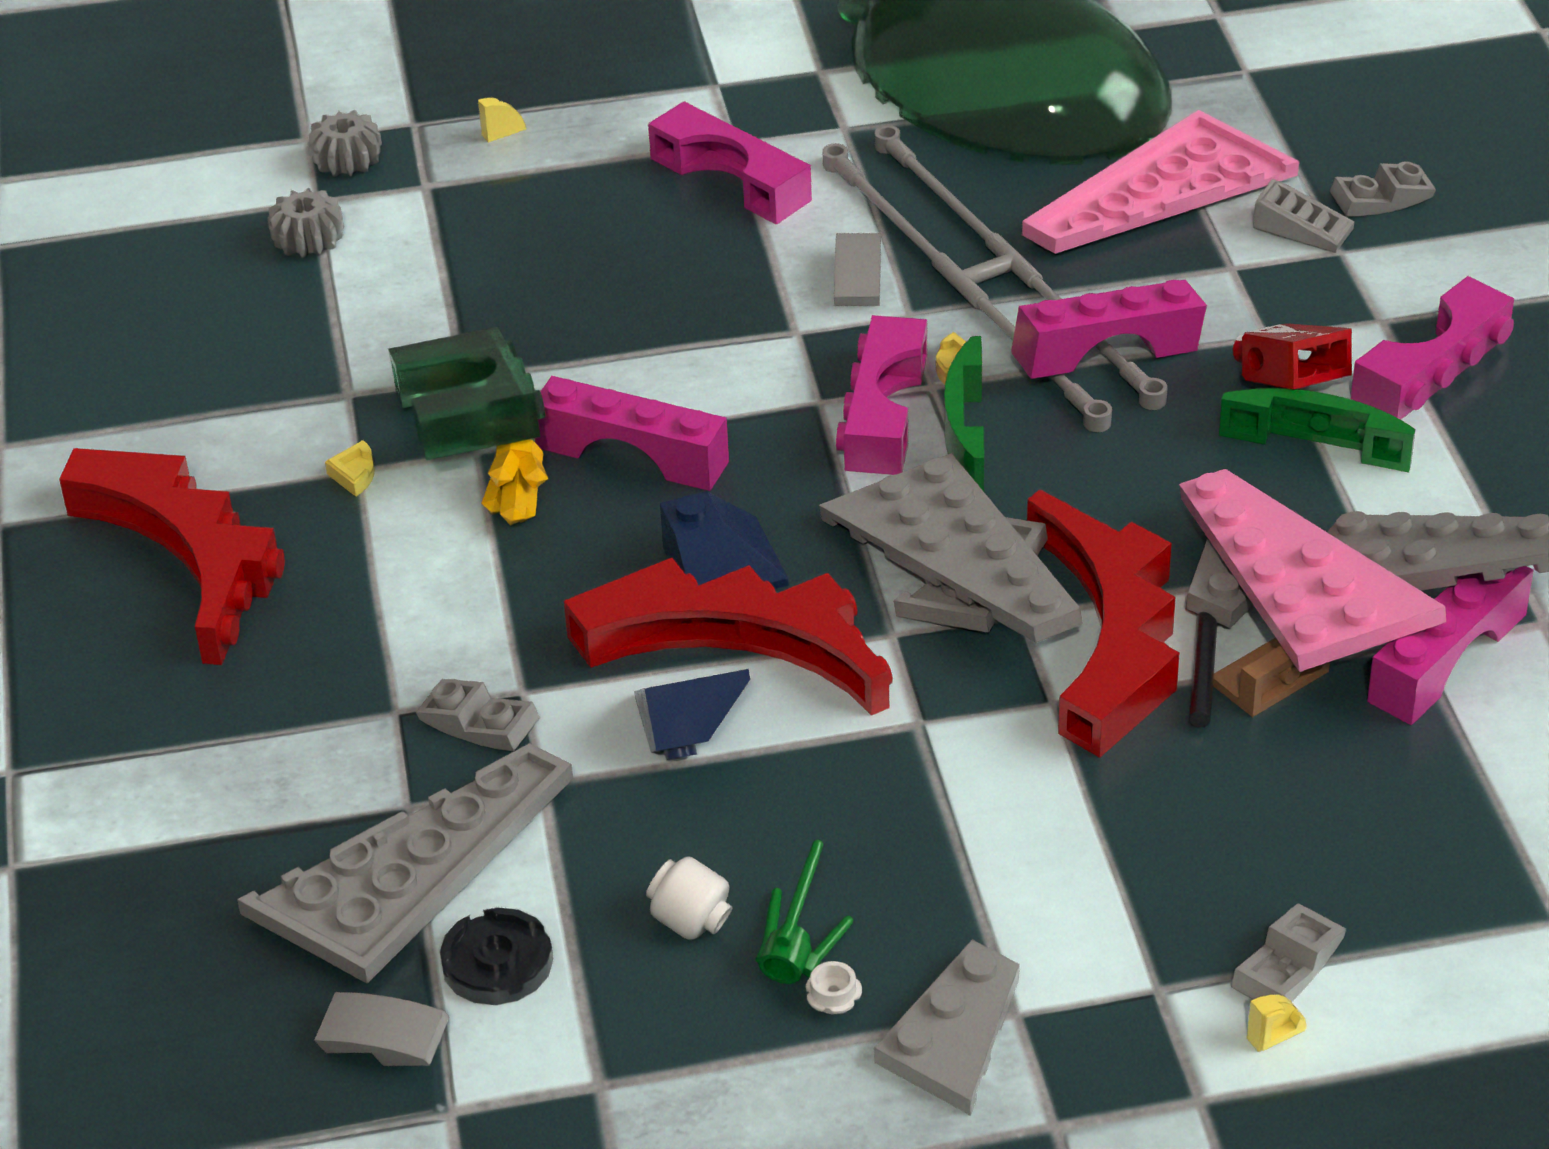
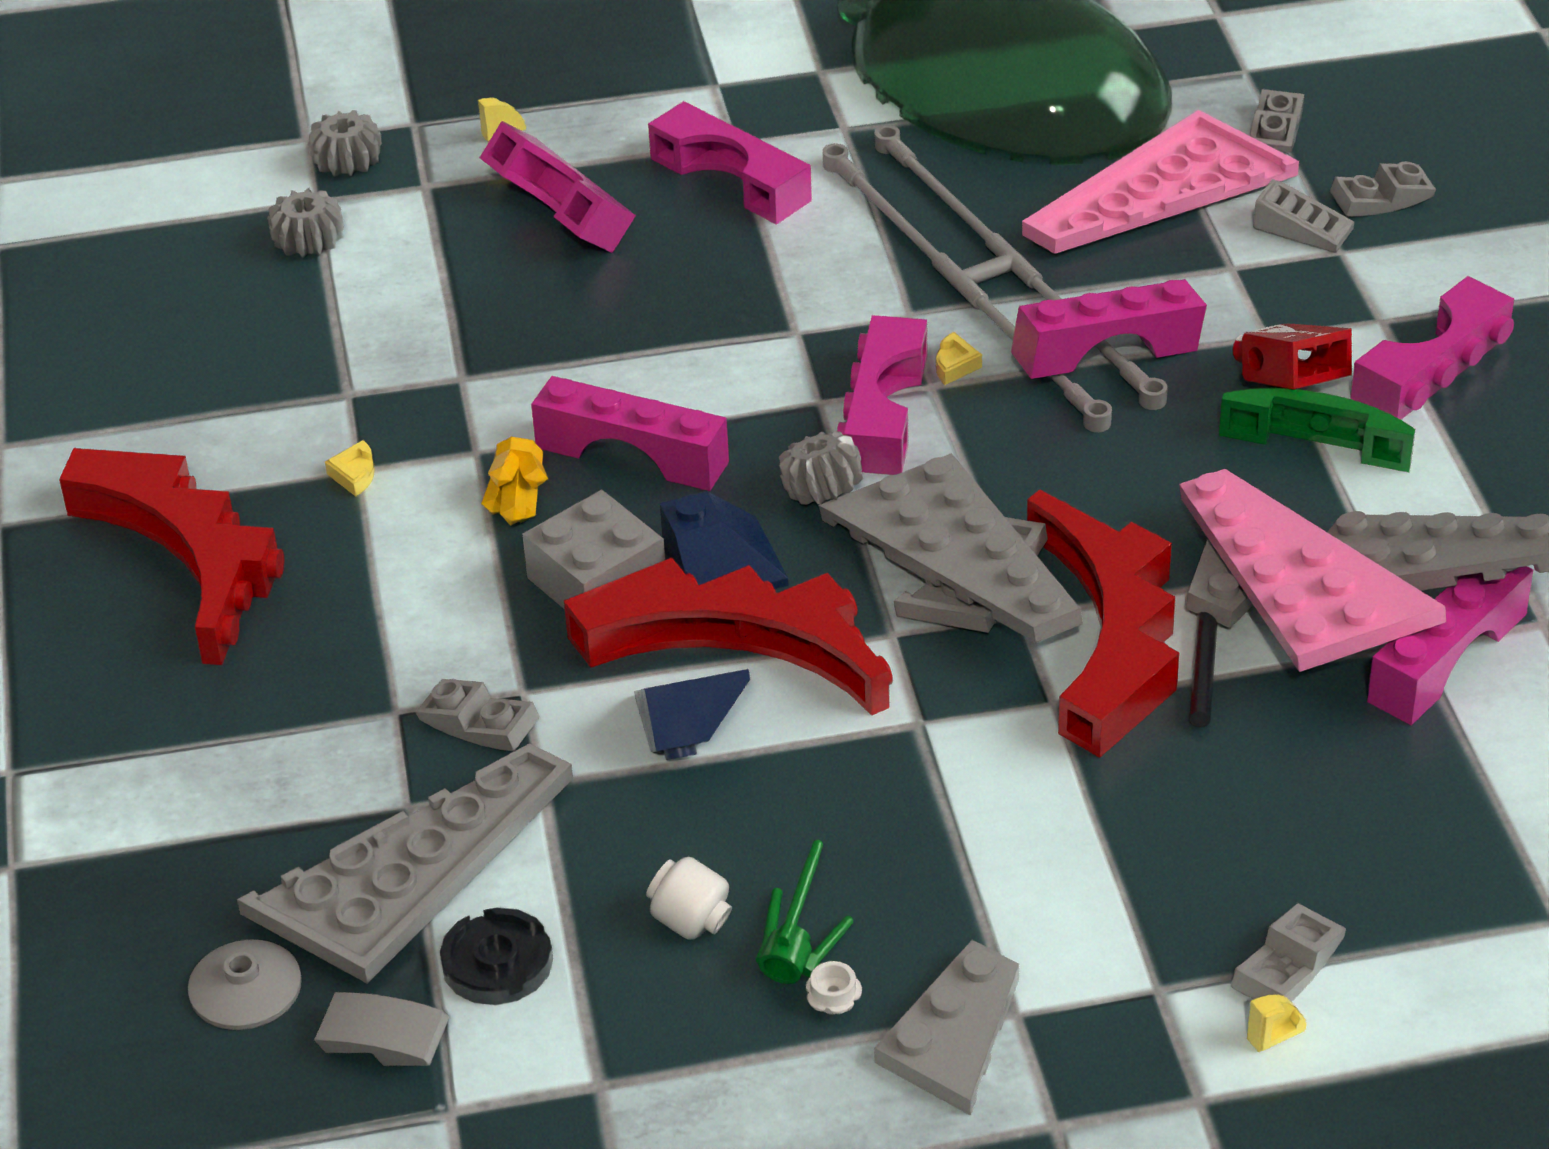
clear green arch [388,326,545,461] -> none
light grey slope [834,233,881,306] -> none
green slope [944,336,984,492] -> none
medium nougat panel [1213,637,1330,718] -> none
none -> light grey dish [188,939,302,1030]
none -> dark pink arch [479,121,636,253]
none -> light grey brick [522,490,665,608]
none -> light grey gear [779,431,863,505]
none -> light grey slope [1250,89,1304,152]

